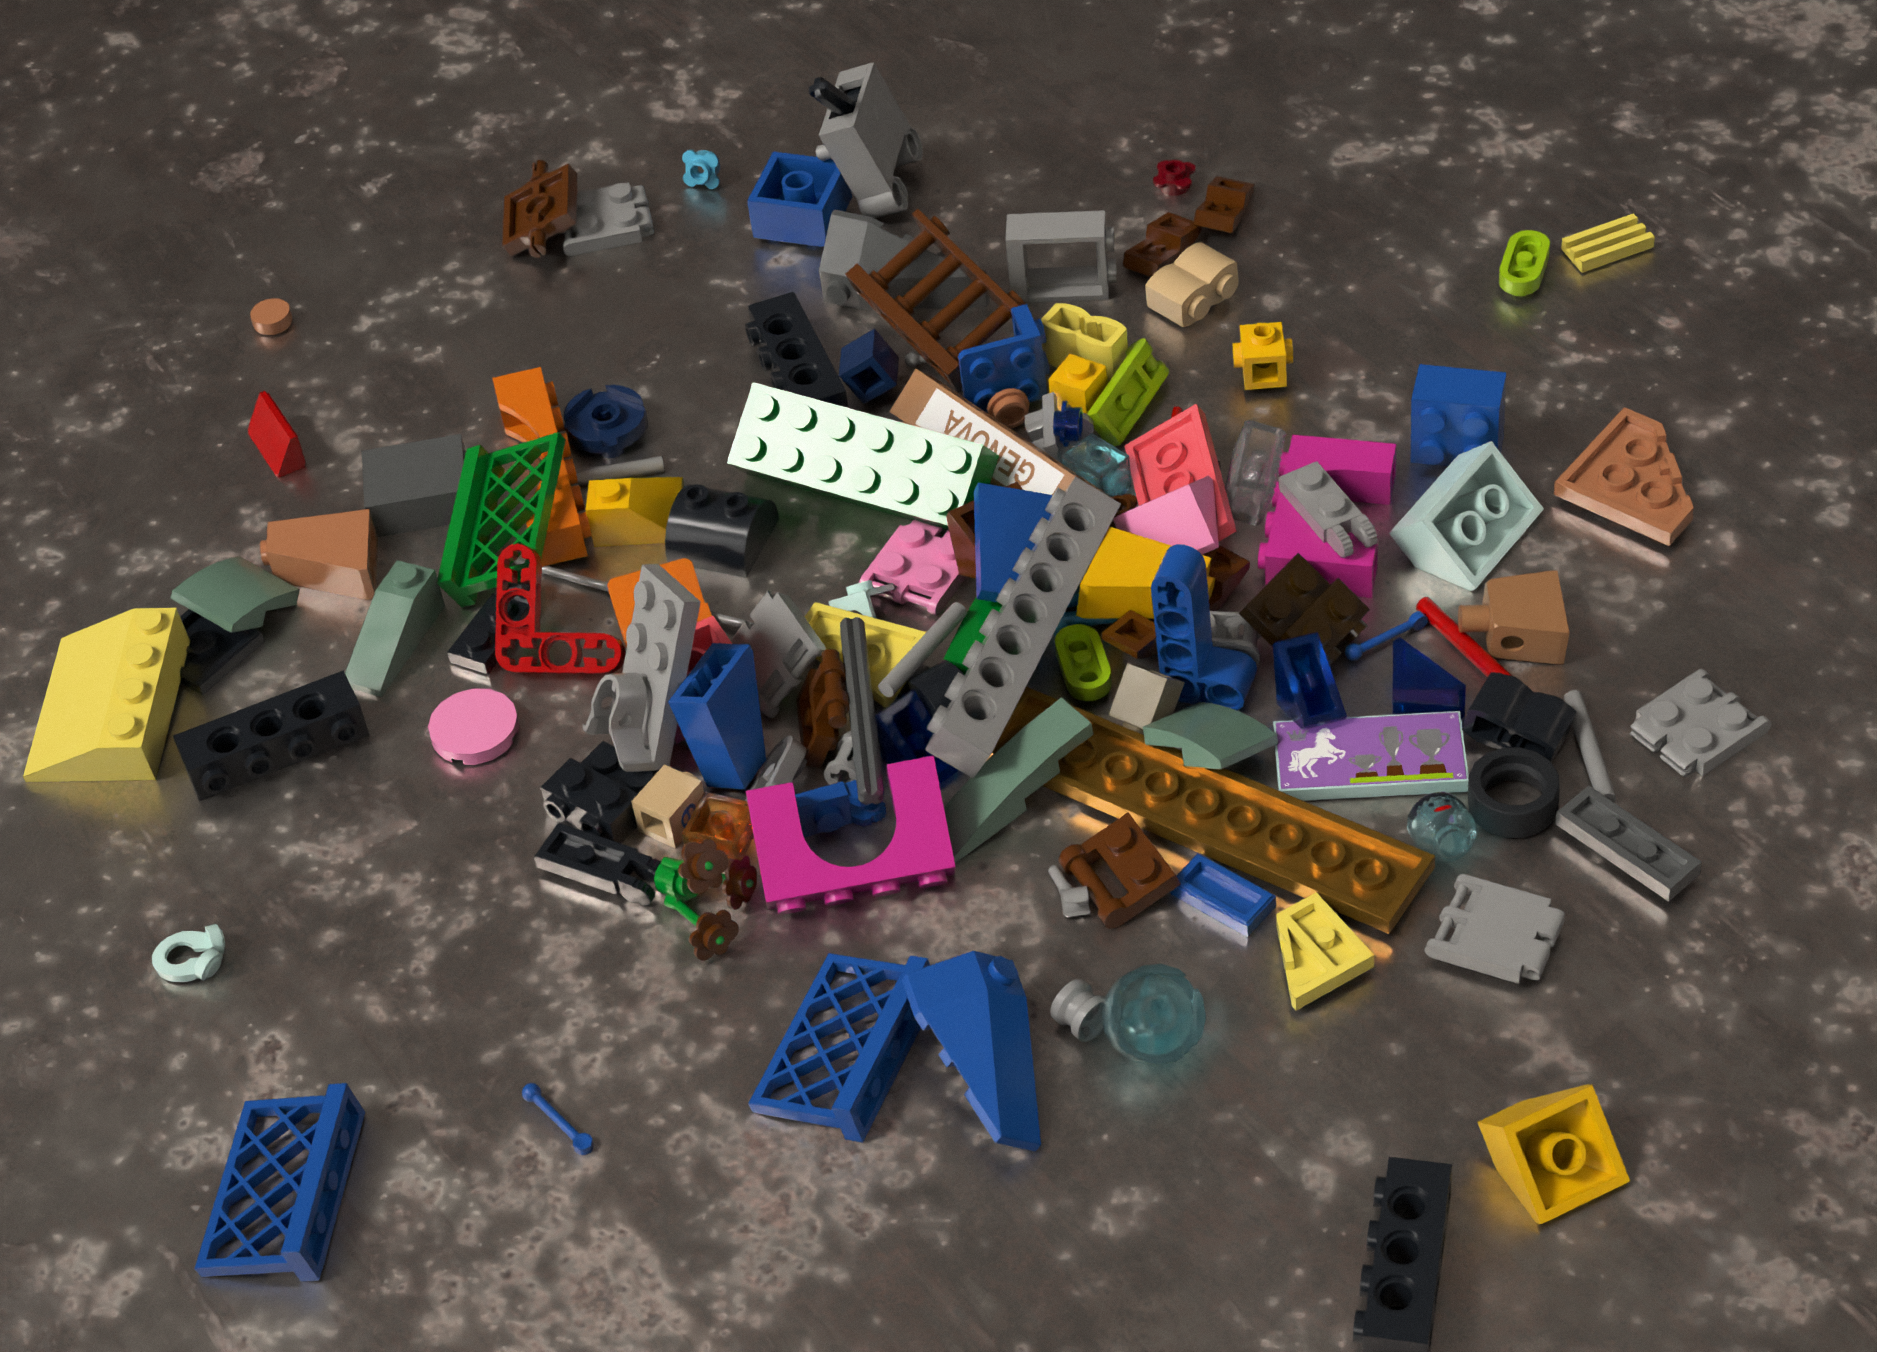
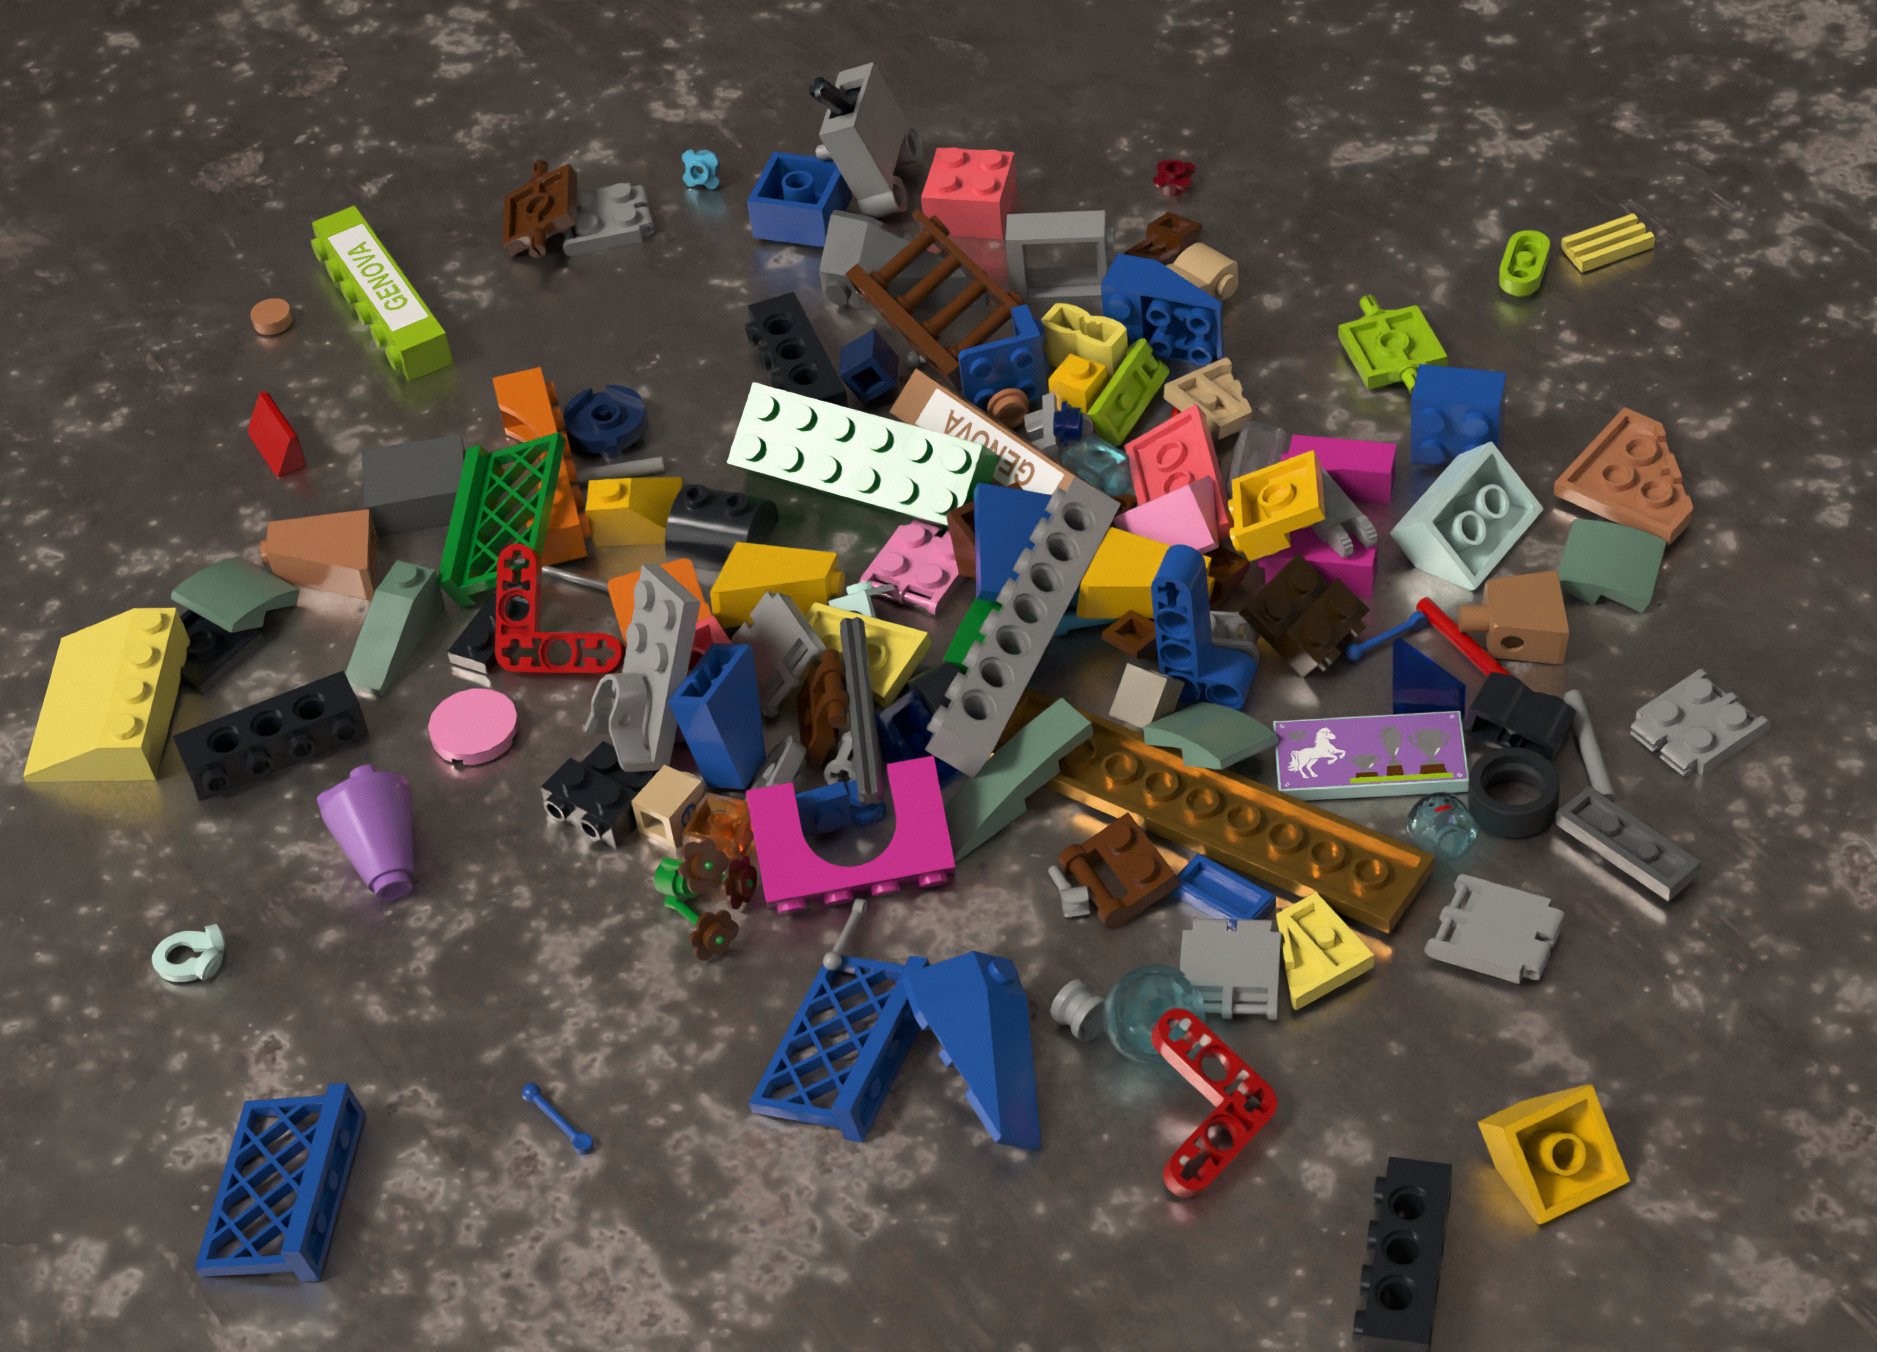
black hinge [534,823,661,906] -> none
light grey bar [878,602,967,697] -> none
lime plate [1055,624,1112,701] -> none
reddish brown slope [1193,176,1255,233] -> none
yellow brick [1232,322,1293,390] -> none
clear blue slope [1273,632,1347,730] -> none
none -> lime brick [311,205,453,382]
none -> medium lavender cone [317,764,414,901]
none -> yellow slope [710,542,845,629]
none -> light grey hinge [823,898,867,971]
none -> coral brick [921,147,1018,239]
none -> blue slope [1101,253,1224,367]
none -> red beam [1151,1008,1278,1199]
none -> tan wing [1163,357,1252,440]
none -> light grey plate [1177,918,1281,1020]
none -> yellow plate [1228,450,1326,562]
none -> lime plate [1338,294,1448,396]
none -> sand green slope [1557,519,1667,613]

